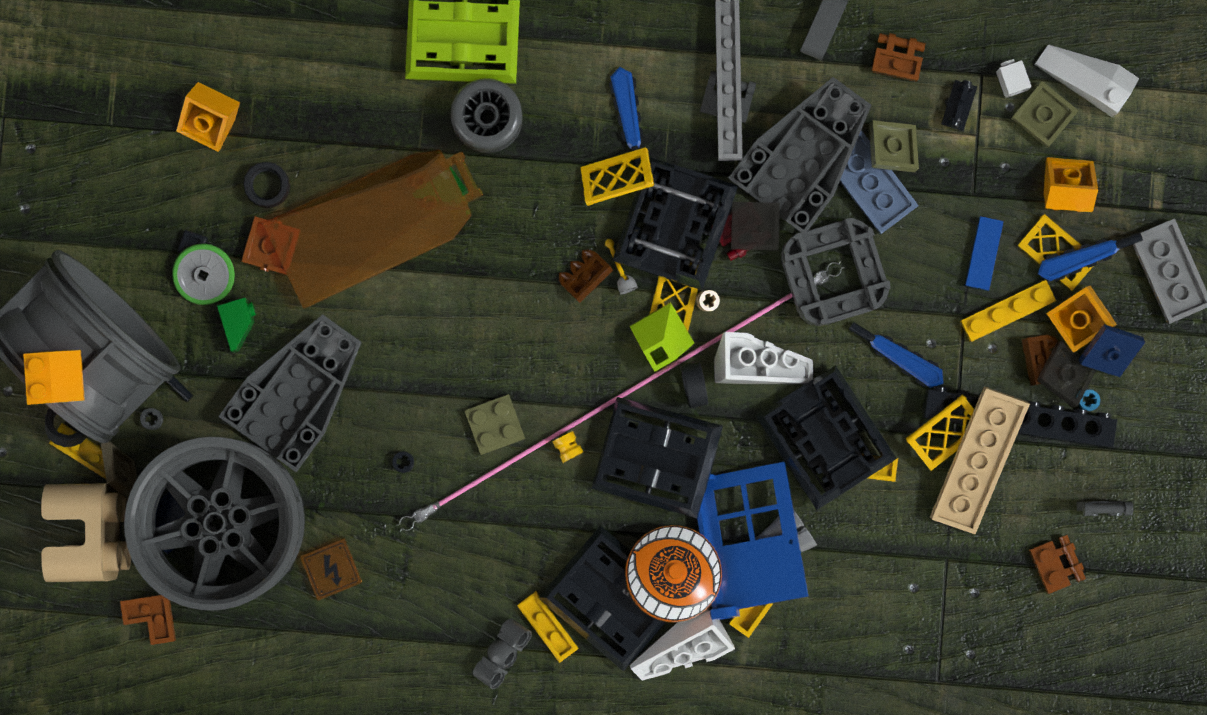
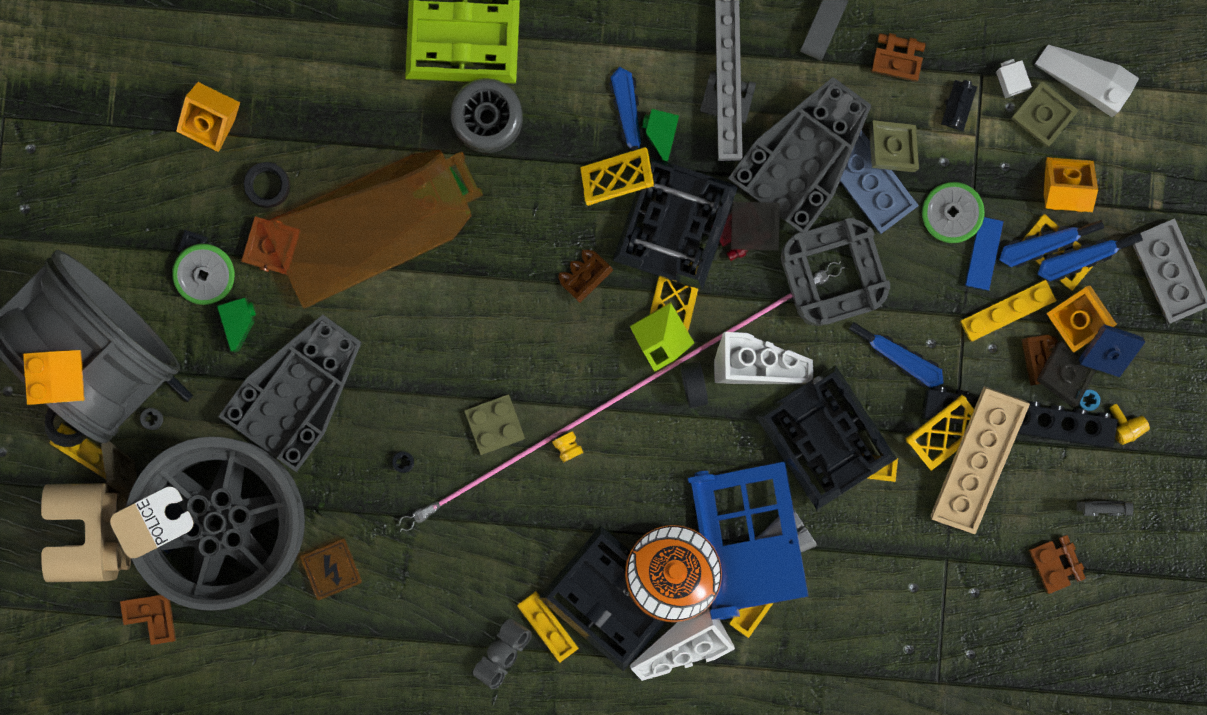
black piece [591,397,723,518] -> none
hinge [605,239,638,295] -> none
bush [696,290,719,311] -> none
none -> piece [110,487,194,558]
none -> green slope [642,109,679,163]
none -> light grey wheel [922,182,984,243]
none -> blue sword [999,220,1104,268]
none -> yellow piece [1109,404,1150,445]

